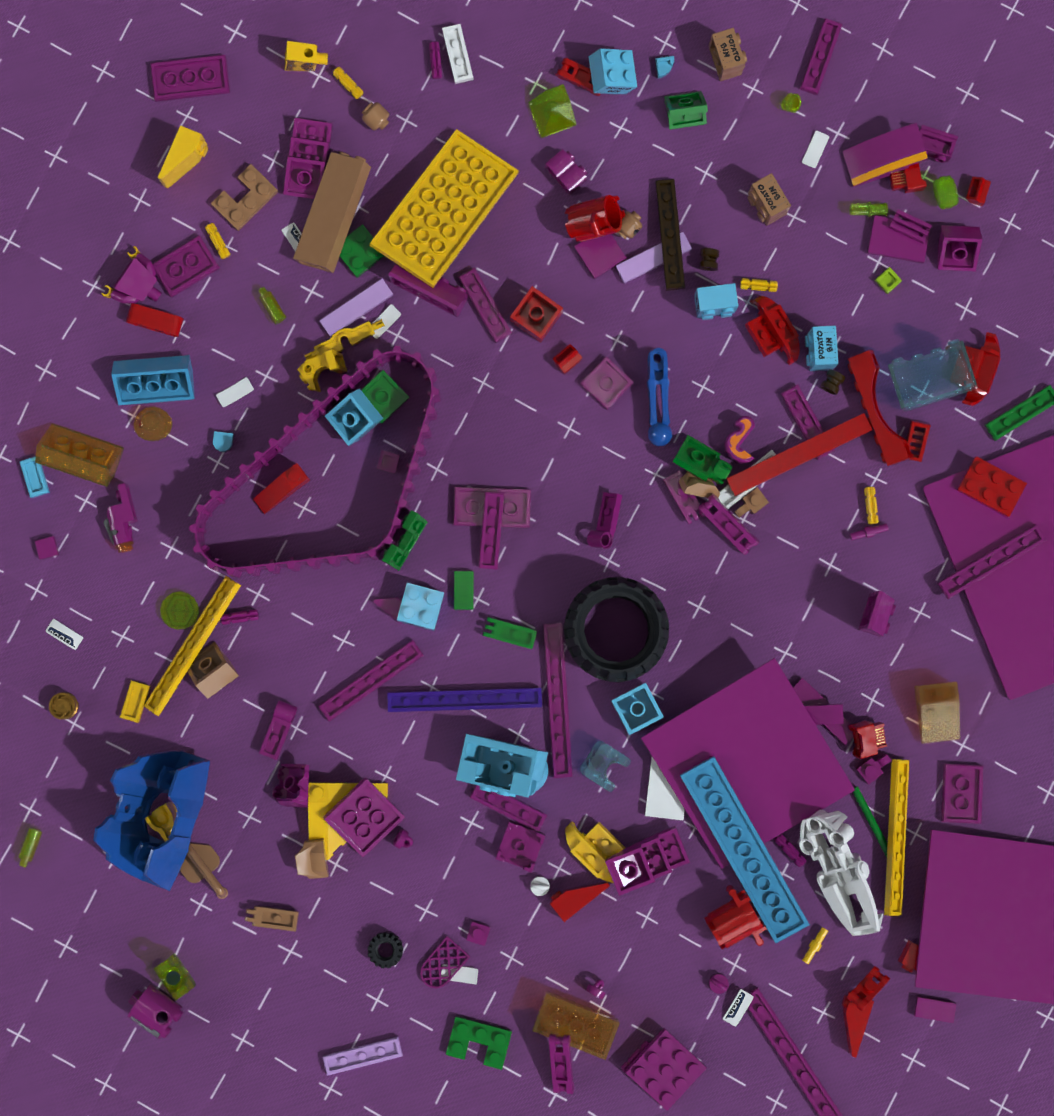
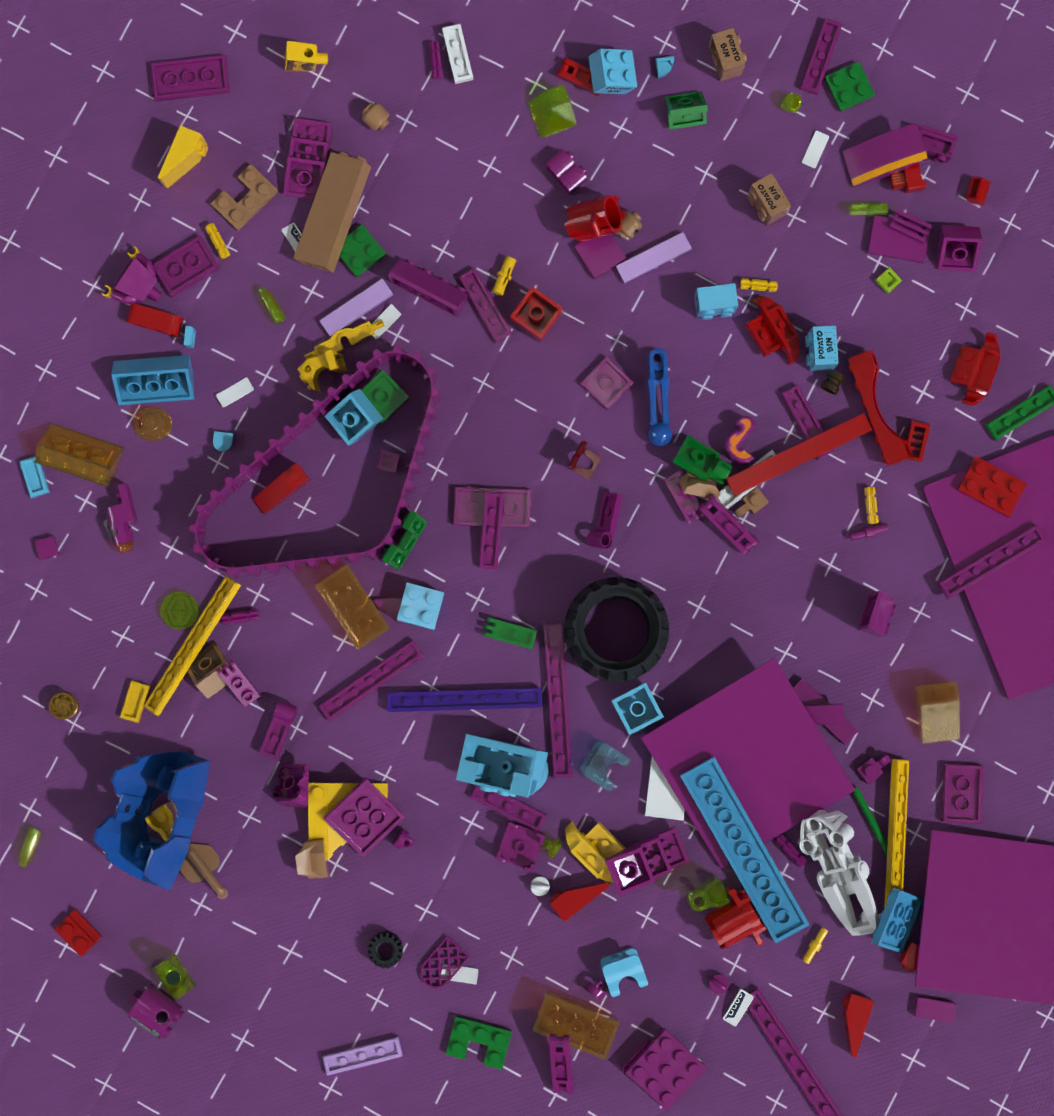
white sticker [46,619,83,650] -> none
medium nougat hinge [245,906,299,932] -> none
yellow axle [333,67,364,99] -> none
yellow plate [370,129,519,288] -> none
green tile [454,571,474,610] -> none
magenta plate [466,921,491,946] -> none
red piece [552,344,583,375] -> none
dark brown tile [656,179,685,291] -> none
dark brown wheel [699,248,720,271] -> none
red plate [846,966,890,1011] -> none
red piece [848,720,887,759] -> none
clear light blue windscreen [888,339,978,411] -> none
clear neon green gear [933,176,959,209] -> none
none -> red plate [54,909,103,957]
none -> medium azure tile [184,326,196,349]
none -> magenta hinge [216,659,260,707]
none -> clear yellow brick [315,564,391,650]
none -> yellow pin [492,256,517,296]
none -> clear neon green tile [543,838,562,858]
none -> dark red piece [568,441,601,479]
none -> medium azure piece [600,947,648,998]
none -> clear neon green piece [687,875,730,911]
none -> green plate [824,62,875,112]
none -> dark azure plate [871,888,924,954]

